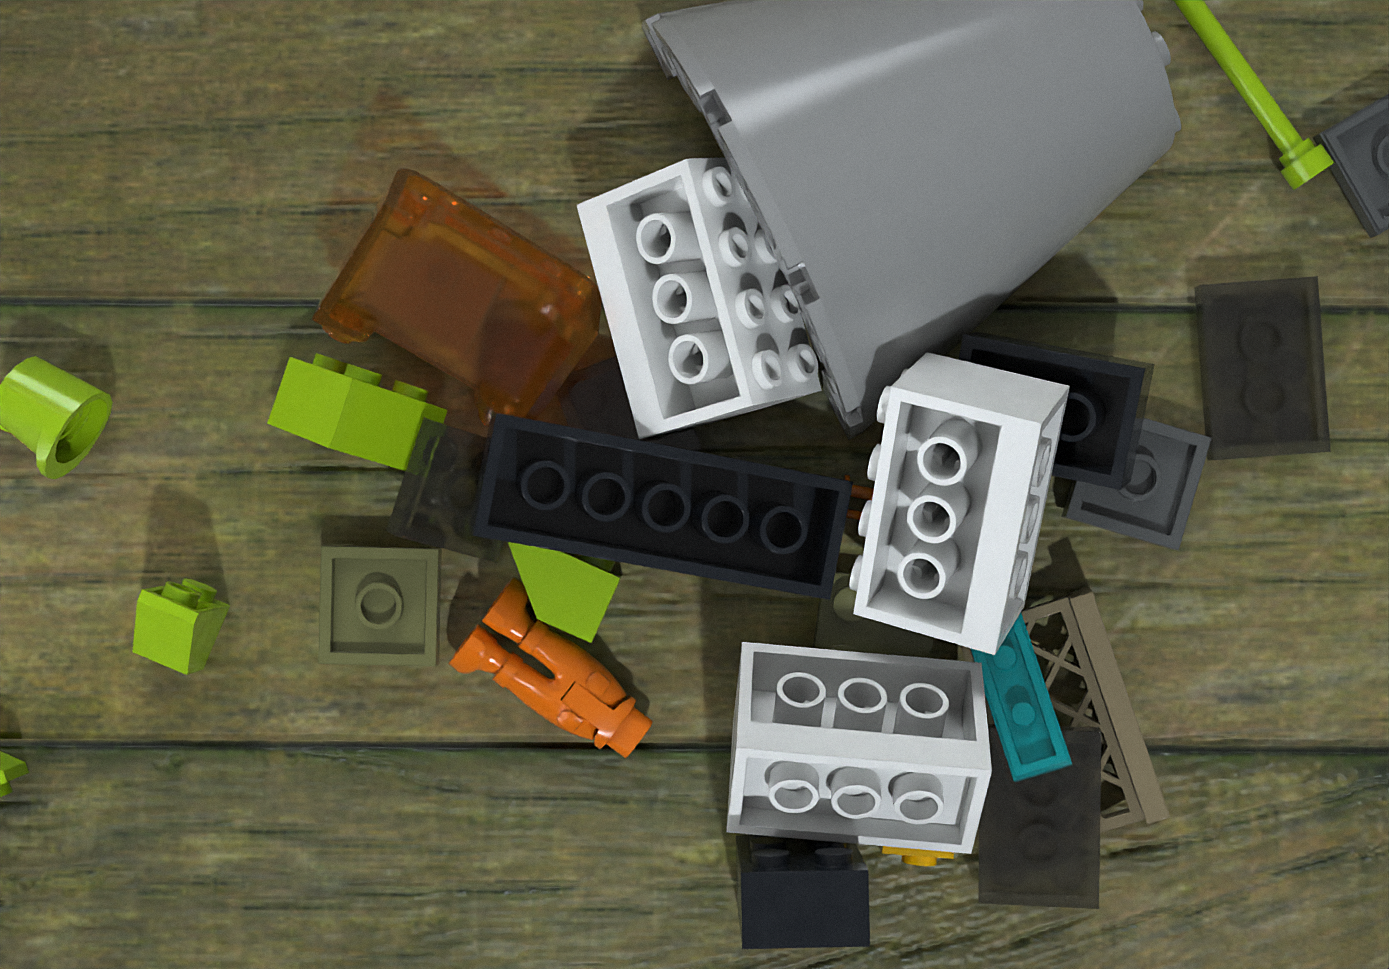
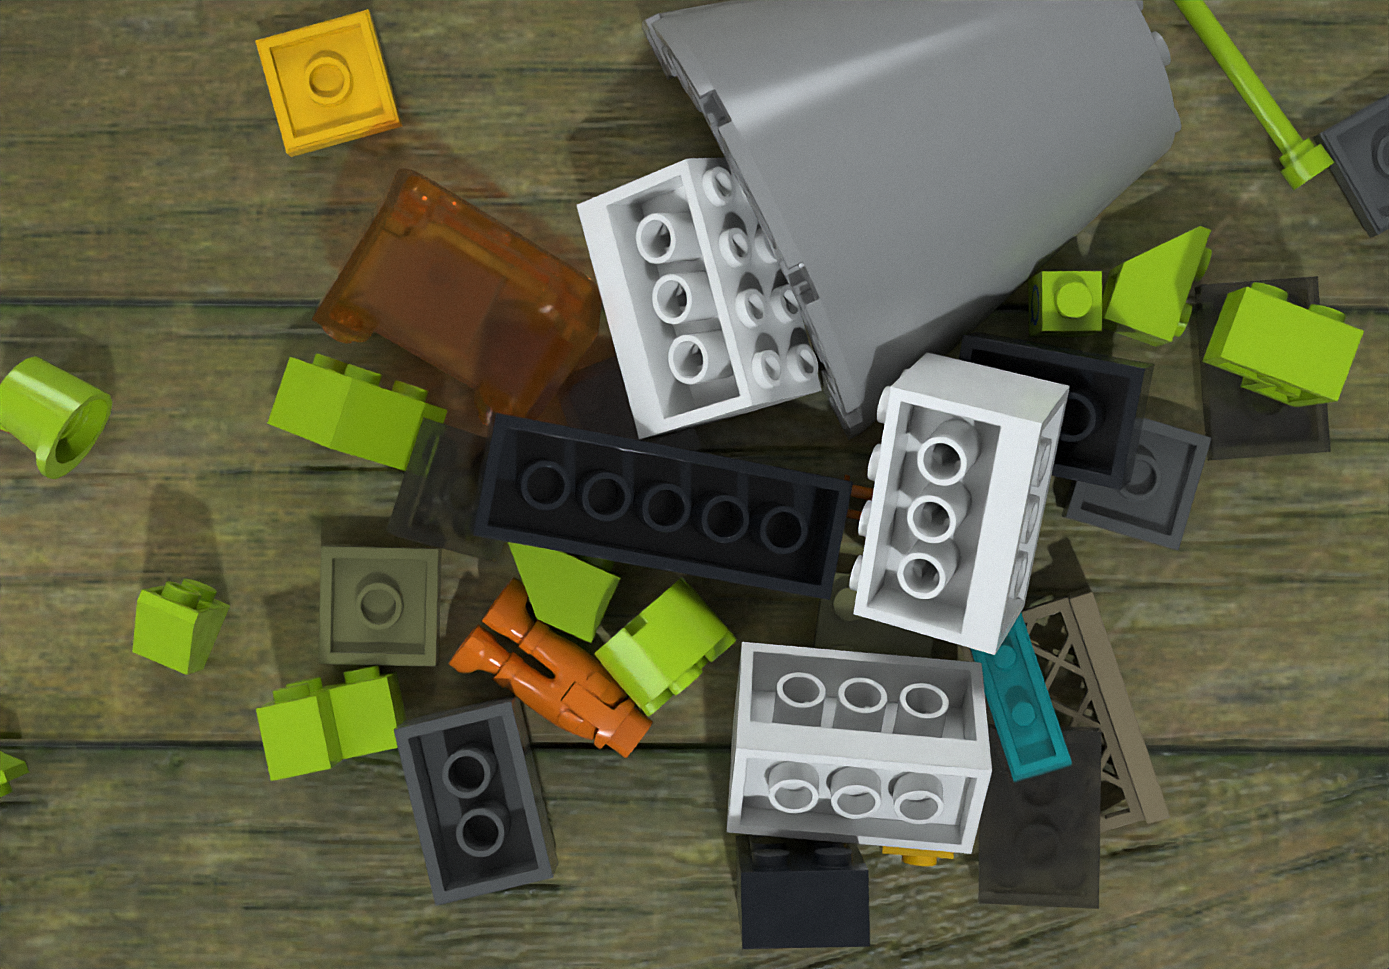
none -> yellow plate [255,9,403,157]
none -> lime brick [256,665,407,781]
none -> dark grey brick [394,694,558,906]
none -> lime brick [594,577,737,717]
none -> lime brick [1028,271,1102,337]
none -> lime slope [1102,226,1212,347]
none -> lime brick [1202,282,1364,407]

